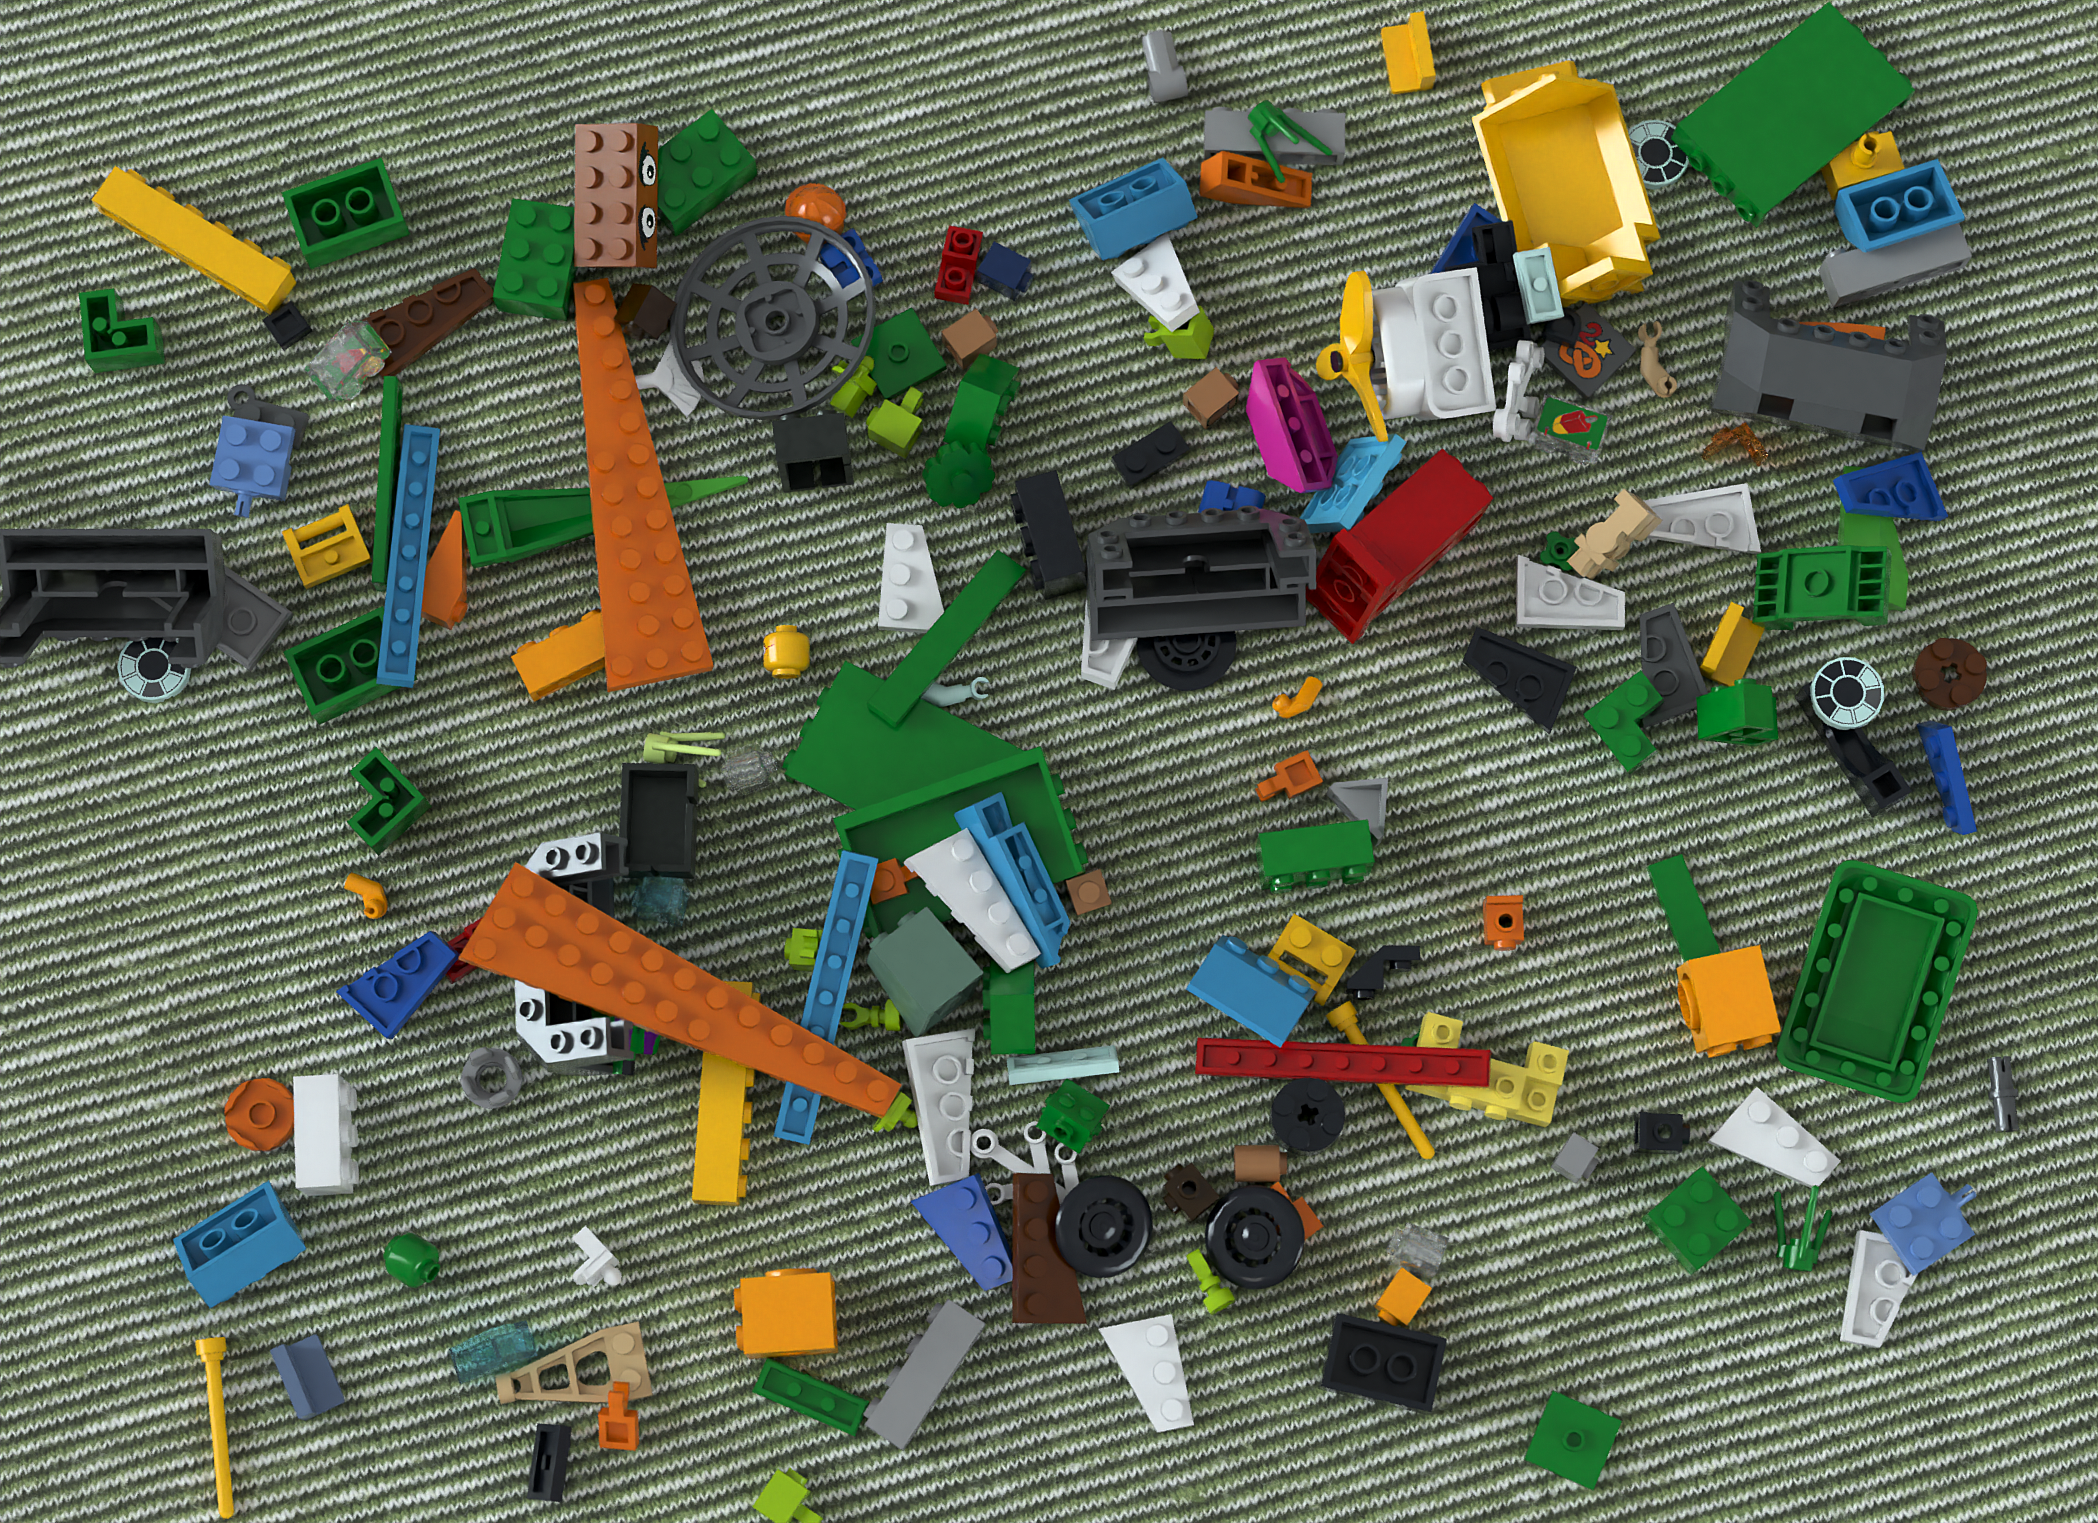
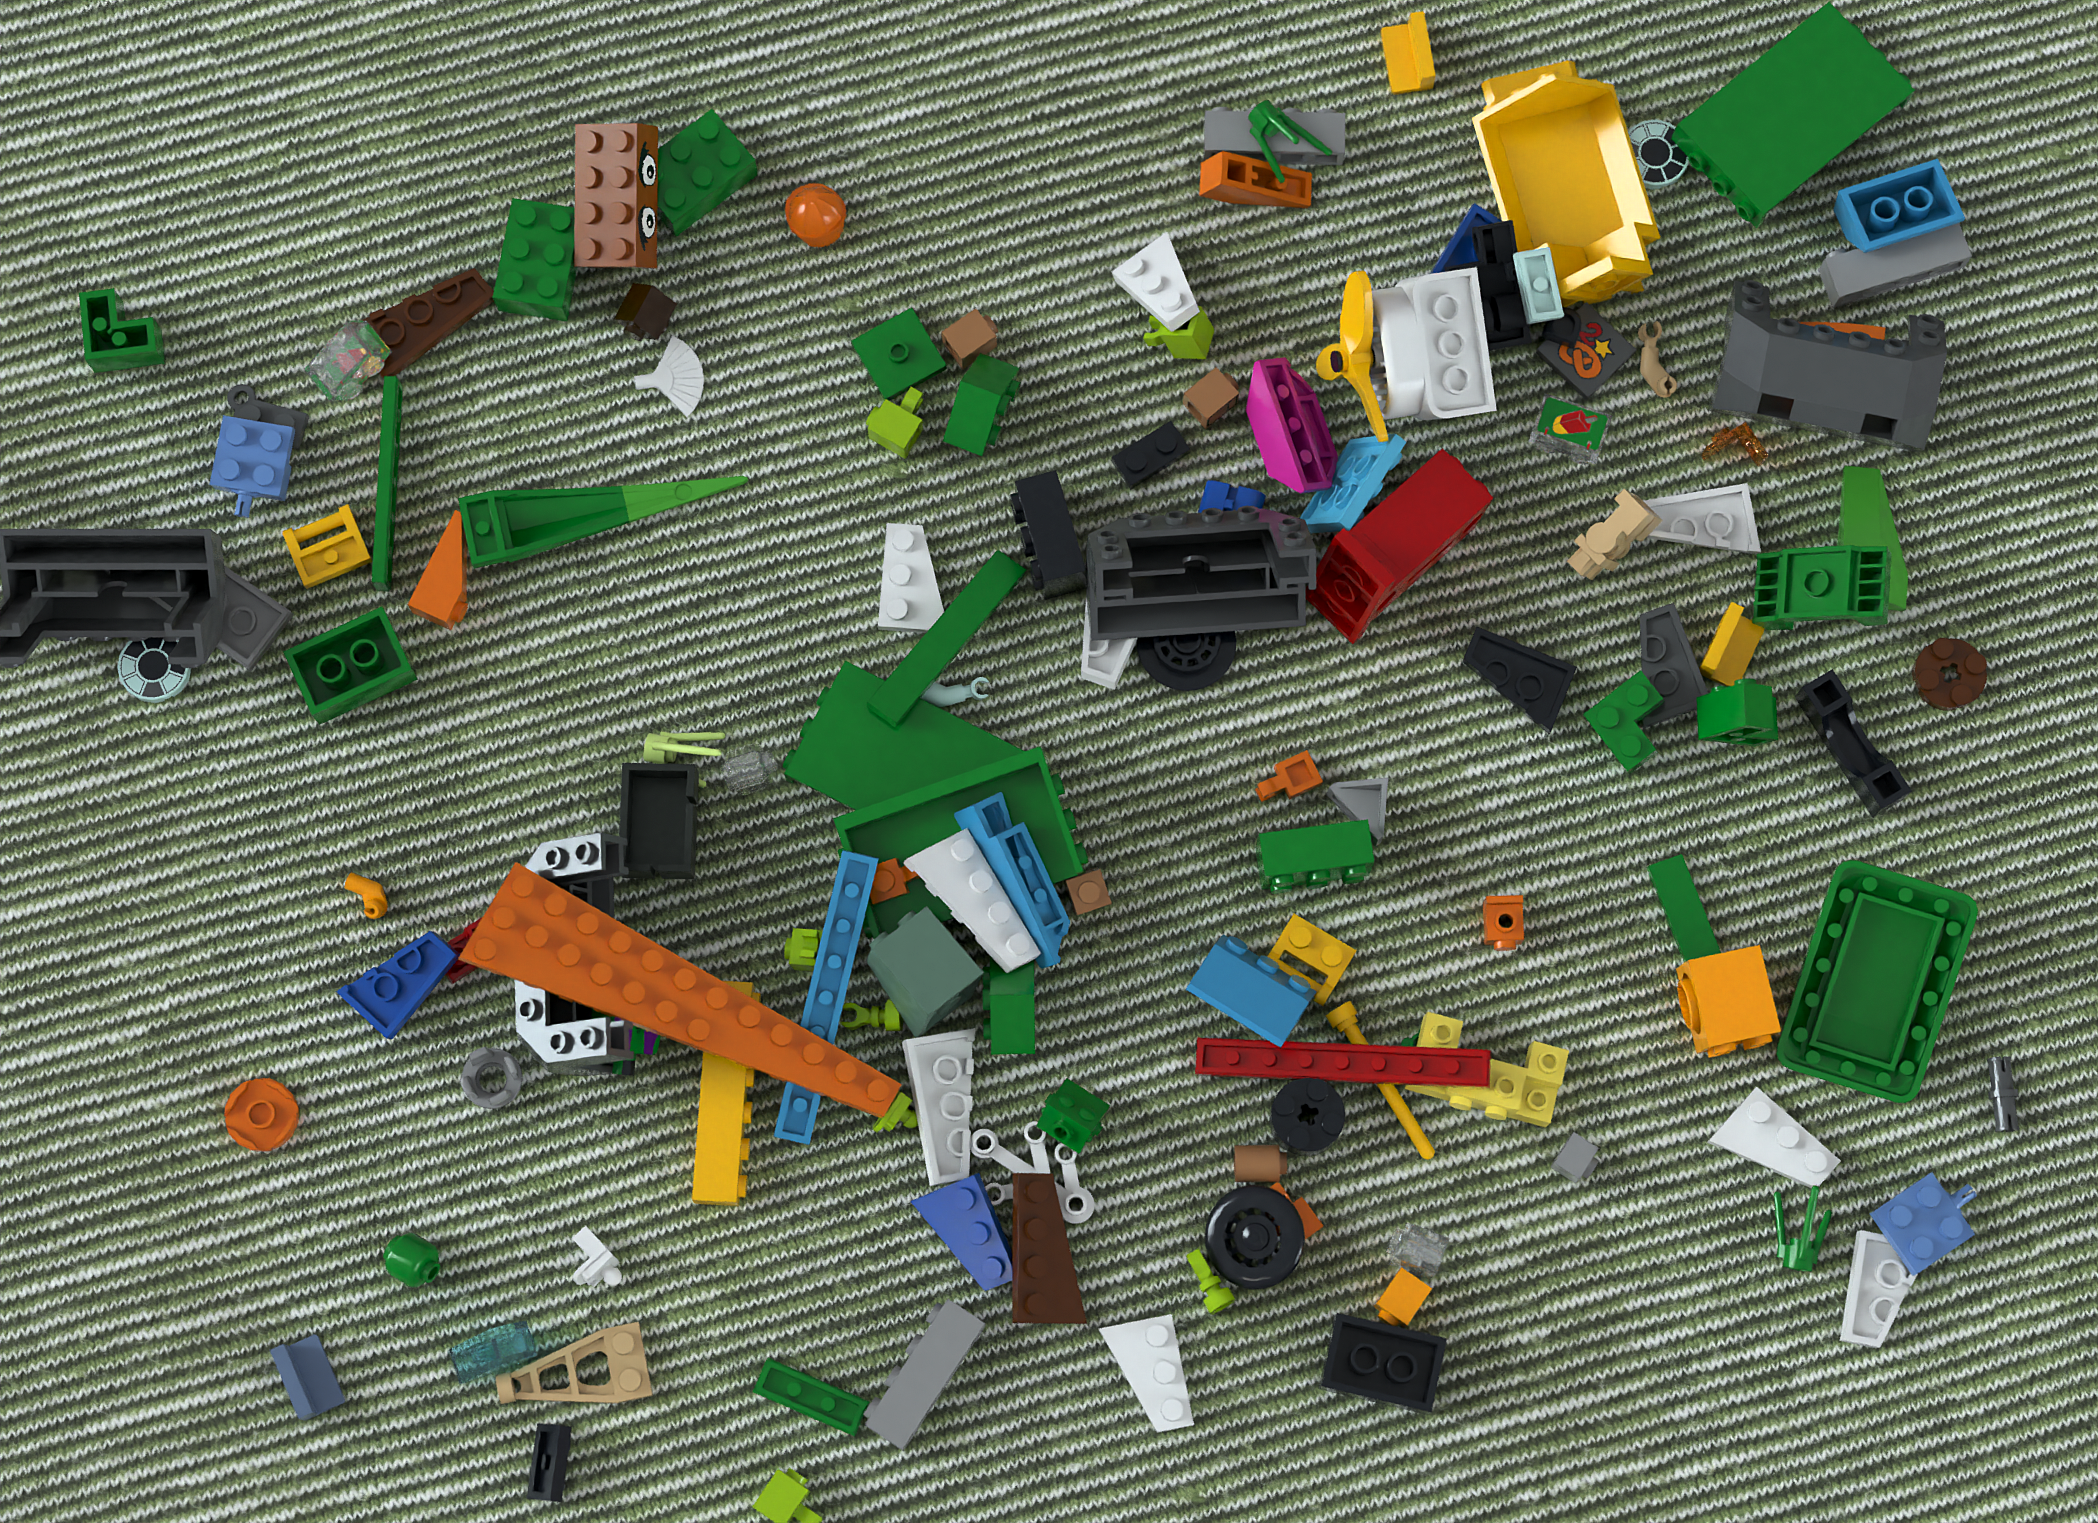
yellow brick [92,166,297,314] -> none
dark azure slope [173,1180,307,1308] -> none
yellow piece [195,1337,234,1519] -> none
black tile [262,301,313,351] -> none
green brick [281,157,411,269] -> none
white piece [293,1074,359,1196] -> none
green brick [347,747,432,856] -> none
dark azure plate [376,424,440,688] -> none
light orange brick [511,609,605,702] -> none
orange wing [572,278,714,693] -> none
orange plate [598,1381,639,1451] -> none
clear light blue slope [632,877,690,927] -> none
dark grey dish [670,216,876,420] -> none
light orange brick [734,1268,838,1359] -> none
yellow head [763,625,810,679] -> none
pearl dark grey piece [772,410,854,493] -> none
blue piece [819,228,883,289] -> none
lime piece [829,356,877,418] -> none
green plant [922,441,996,509] -> none
red slope [934,225,983,305] -> none
dark blue brick [977,241,1034,301] -> none
light aqua tile [1007,1045,1119,1085] -> none
black wheel [1055,1175,1153,1278] -> none
dark azure slope [1069,157,1198,261] -> none
light grey piece [1142,30,1188,103] -> none
dark brown brick [1162,1162,1220,1224] -> none
light orange arm [1272,676,1323,719] -> none
black slope [1344,945,1420,1001] -> none
white plant [1493,340,1544,442] -> none
white wing [1516,555,1625,630] -> none
green plate [1523,1390,1622,1491] -> none
green plate [1540,531,1580,571] -> none
black brick [1634,1112,1690,1155] -> none
green brick [1641,1166,1752,1275] -> none
tile [1810,657,1884,730] -> none
yellow brick [1821,131,1905,200] -> none
blue wing [1833,452,1948,521] -> none
blue wing [1916,720,1977,835] -> none

